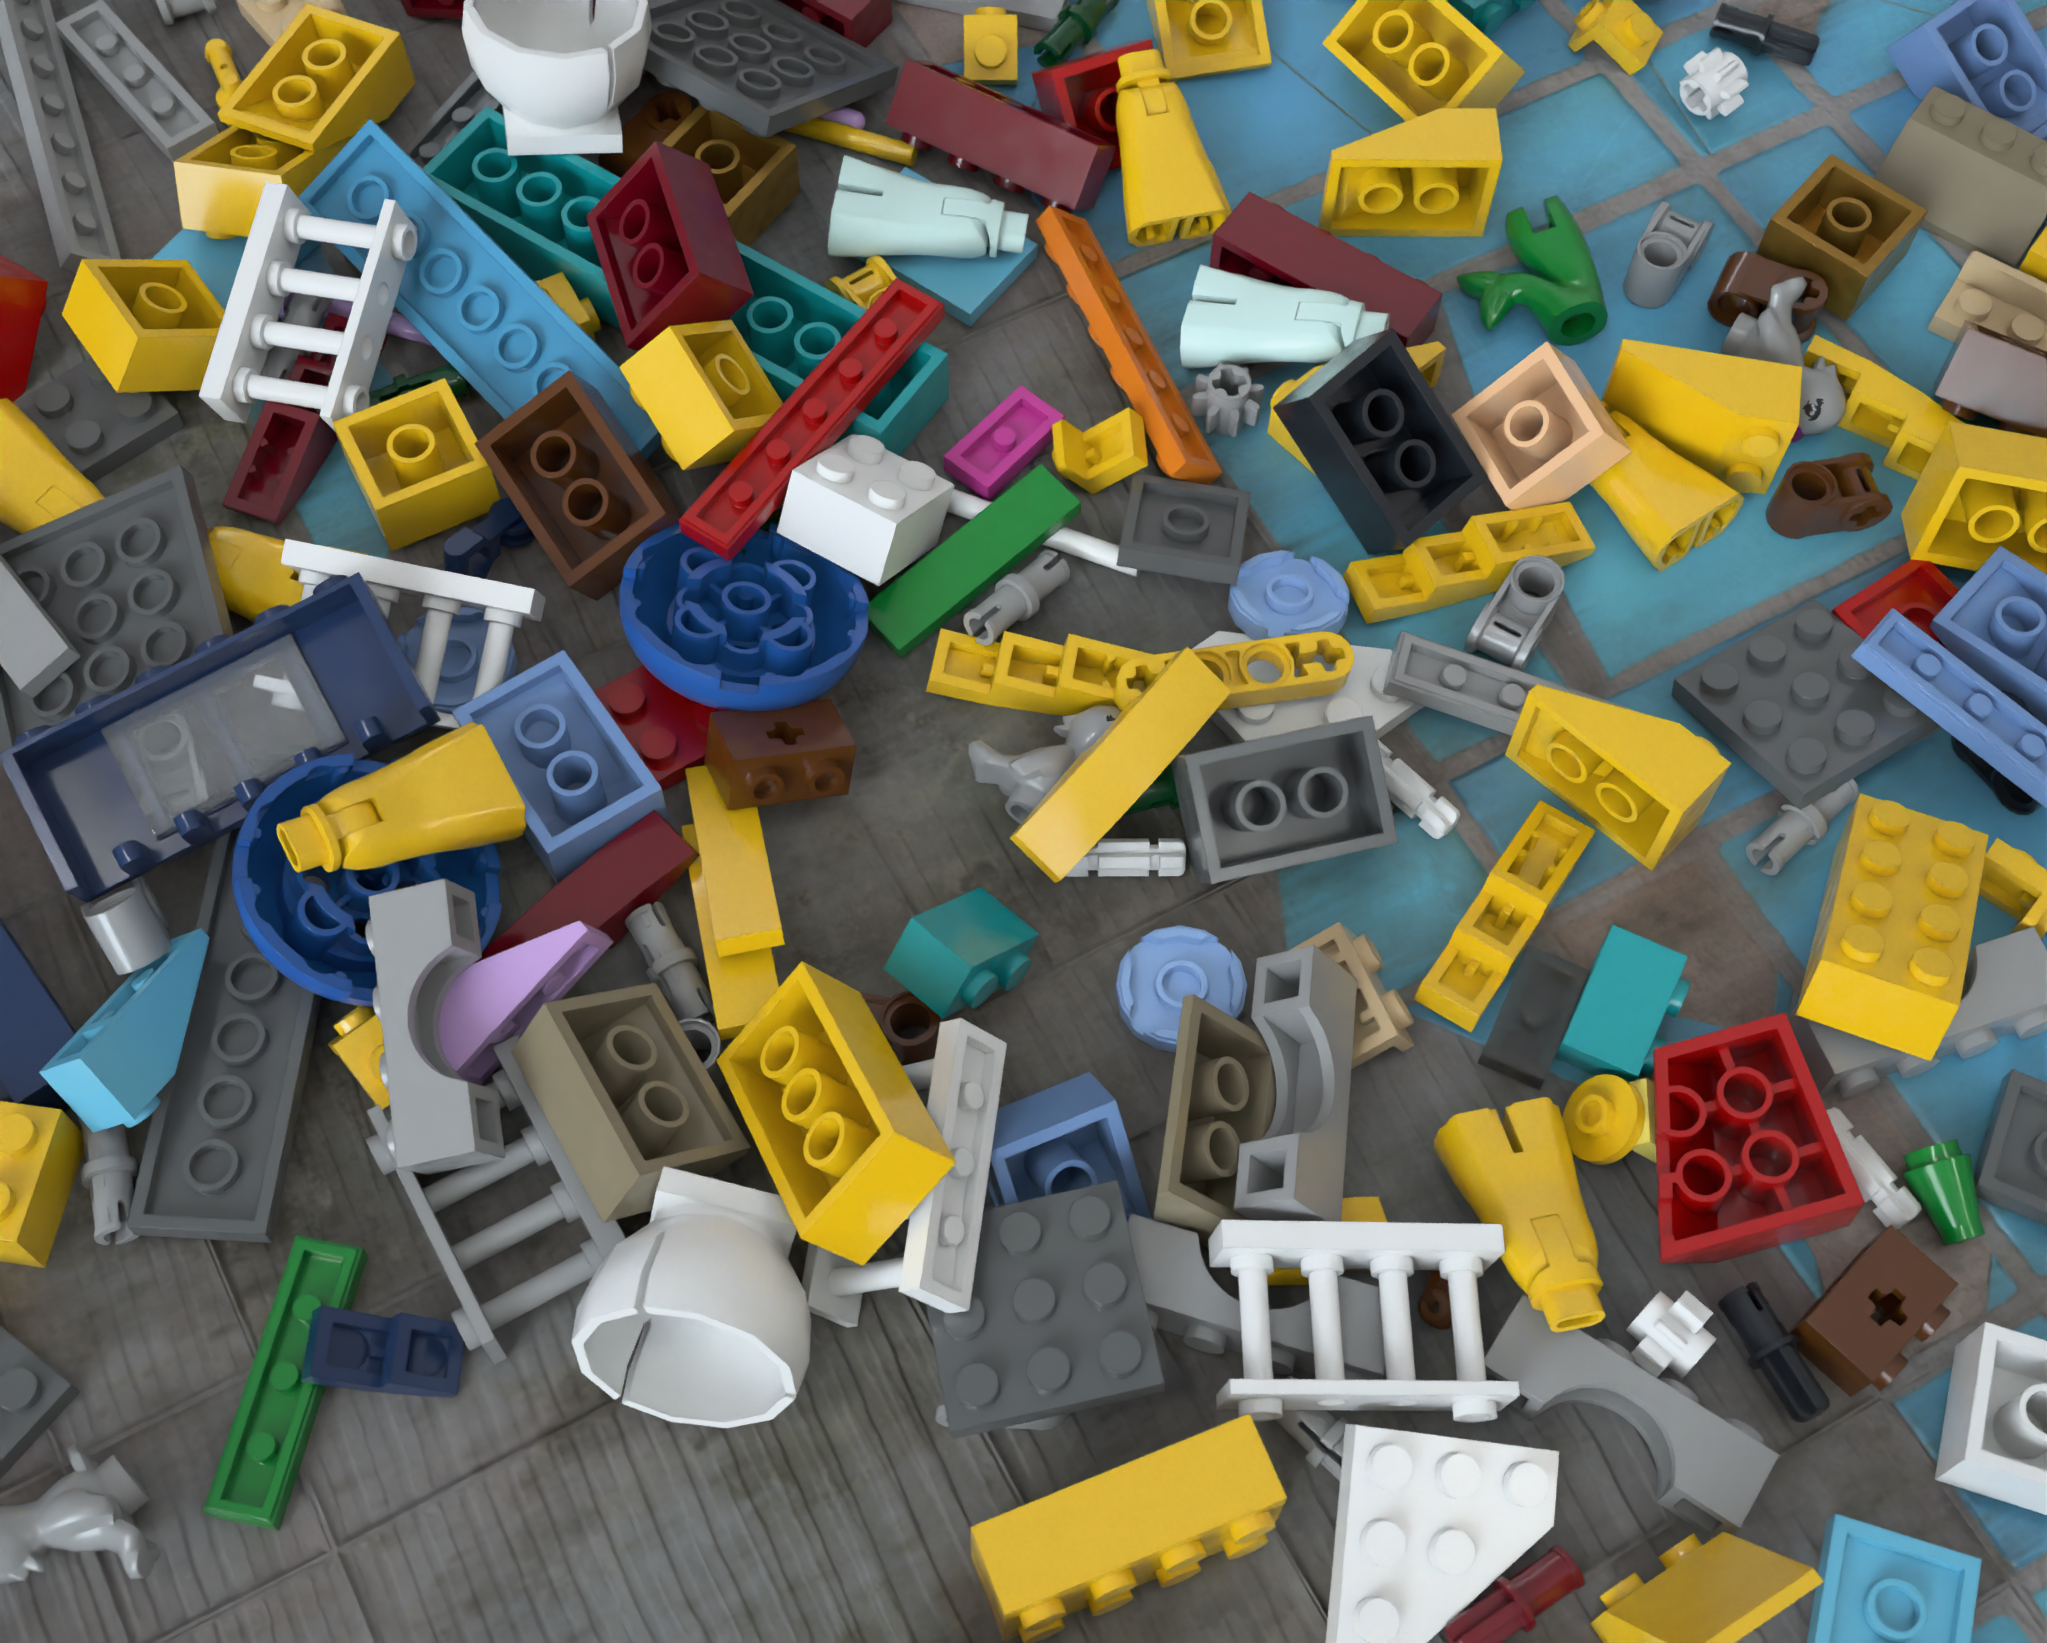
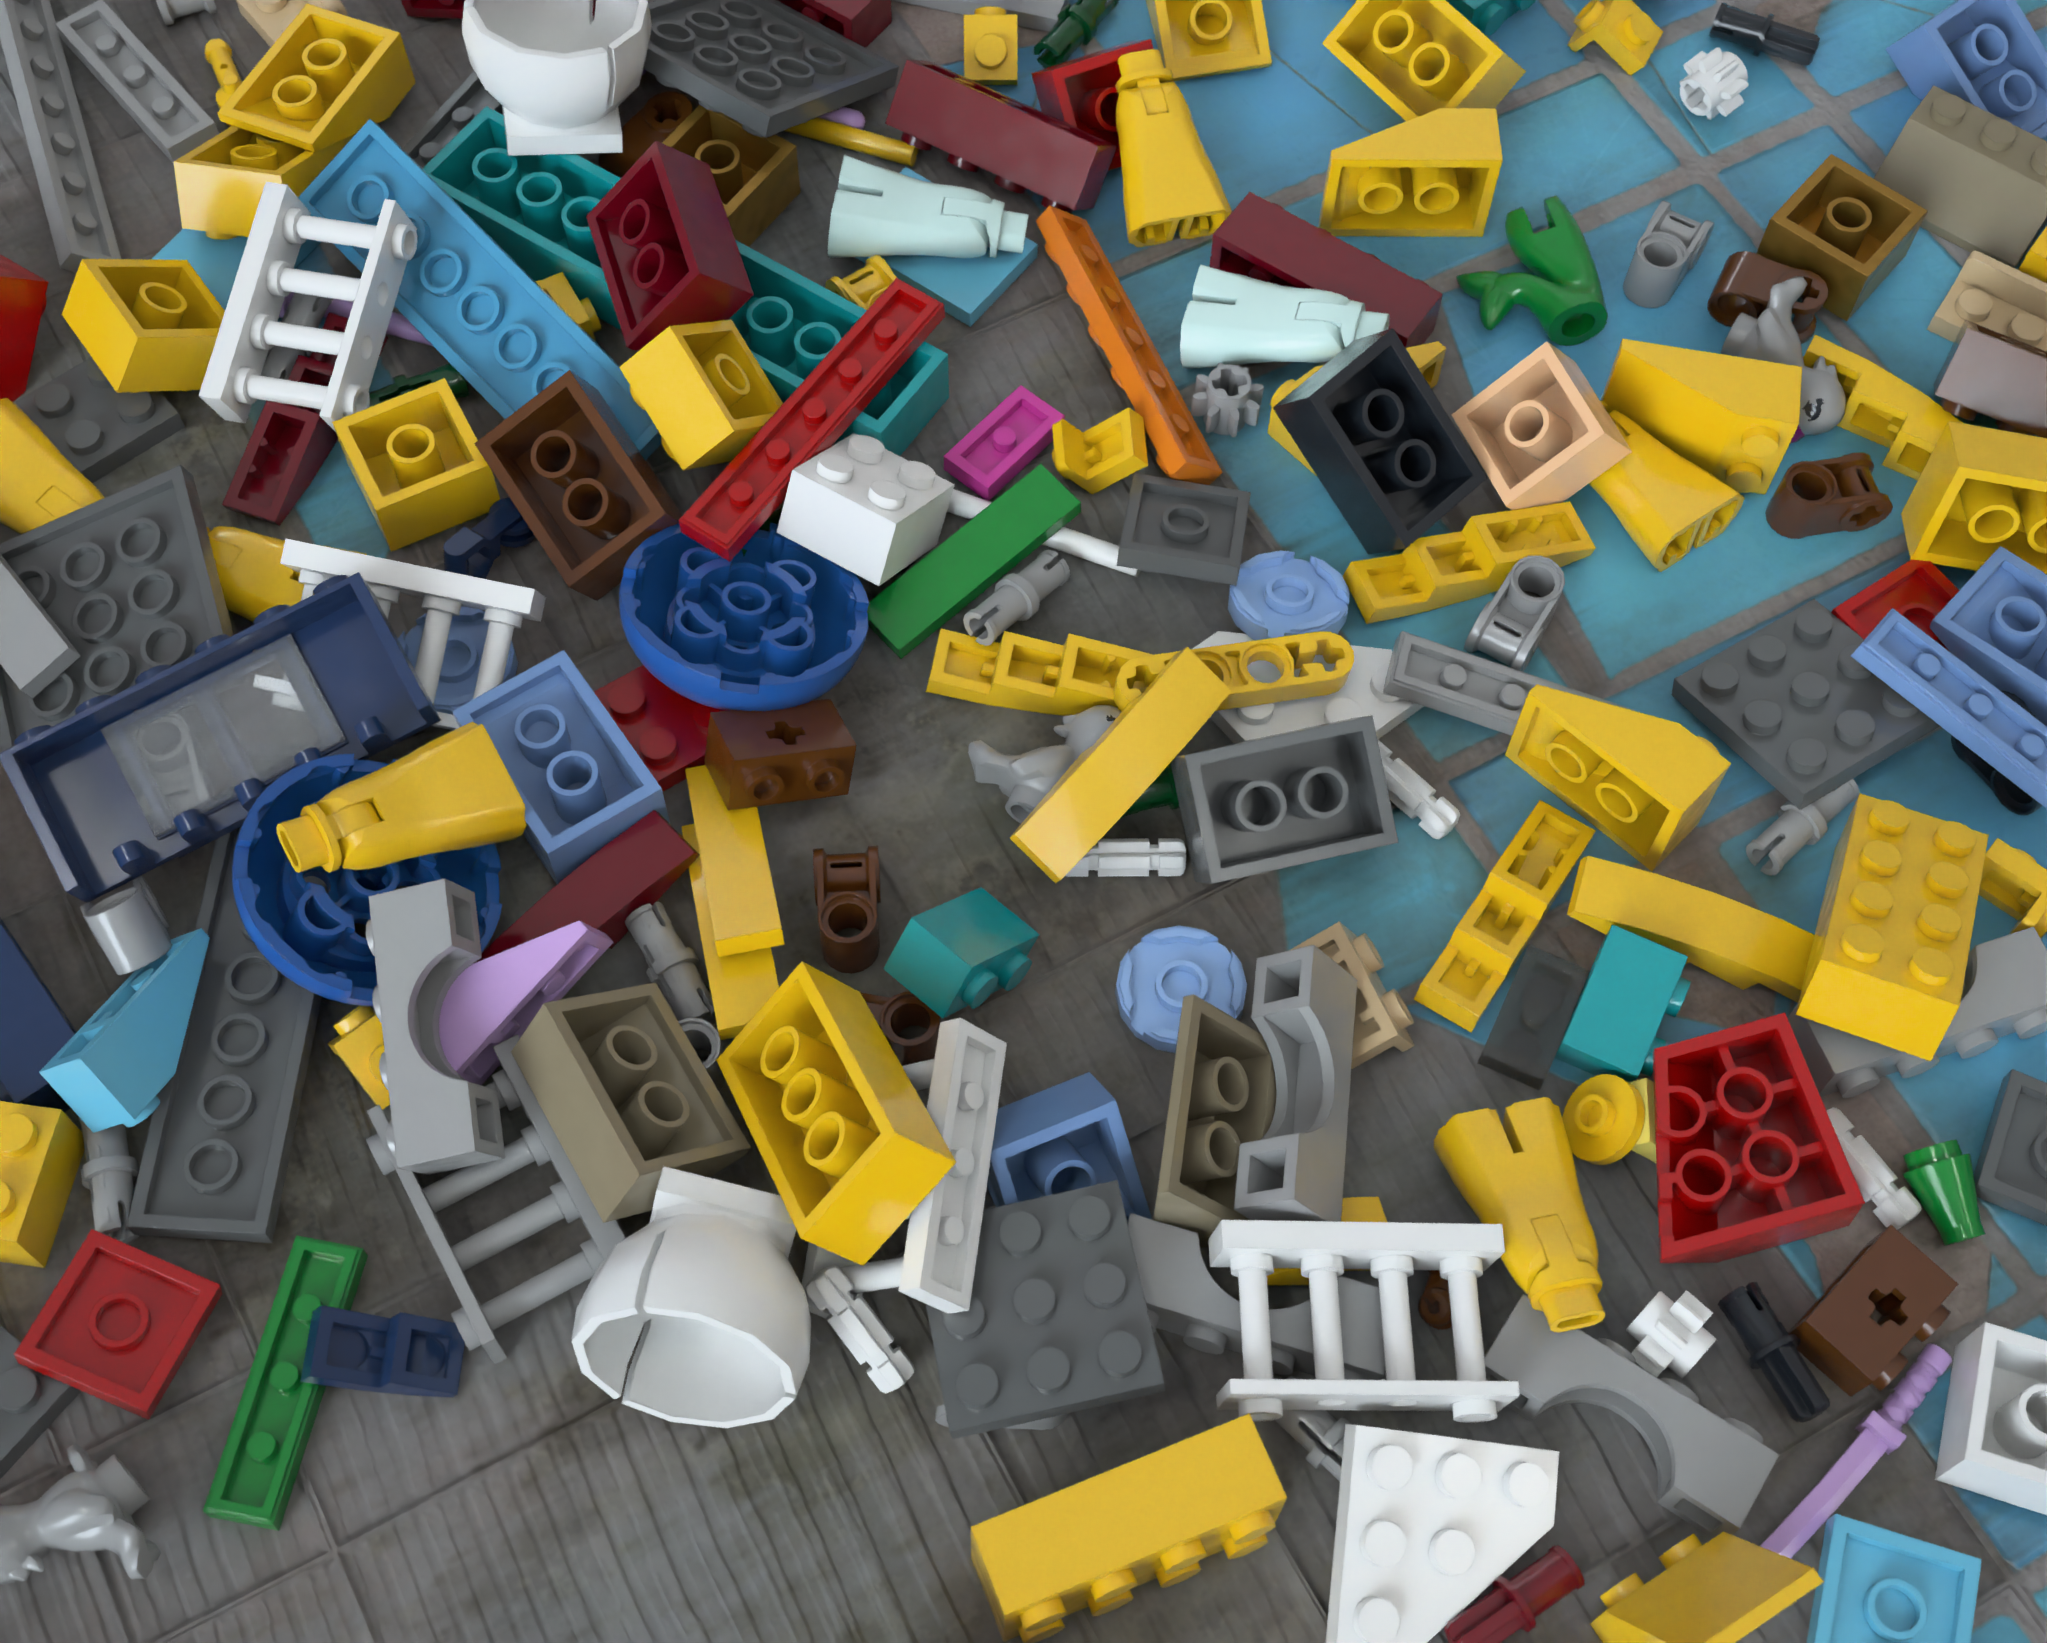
none -> red plate [14,1229,222,1420]
none -> white axle [805,1264,915,1394]
none -> reddish brown piece [813,845,881,974]
none -> yellow slope [1567,856,1814,1003]
none -> lavender sword [1760,1343,1952,1559]

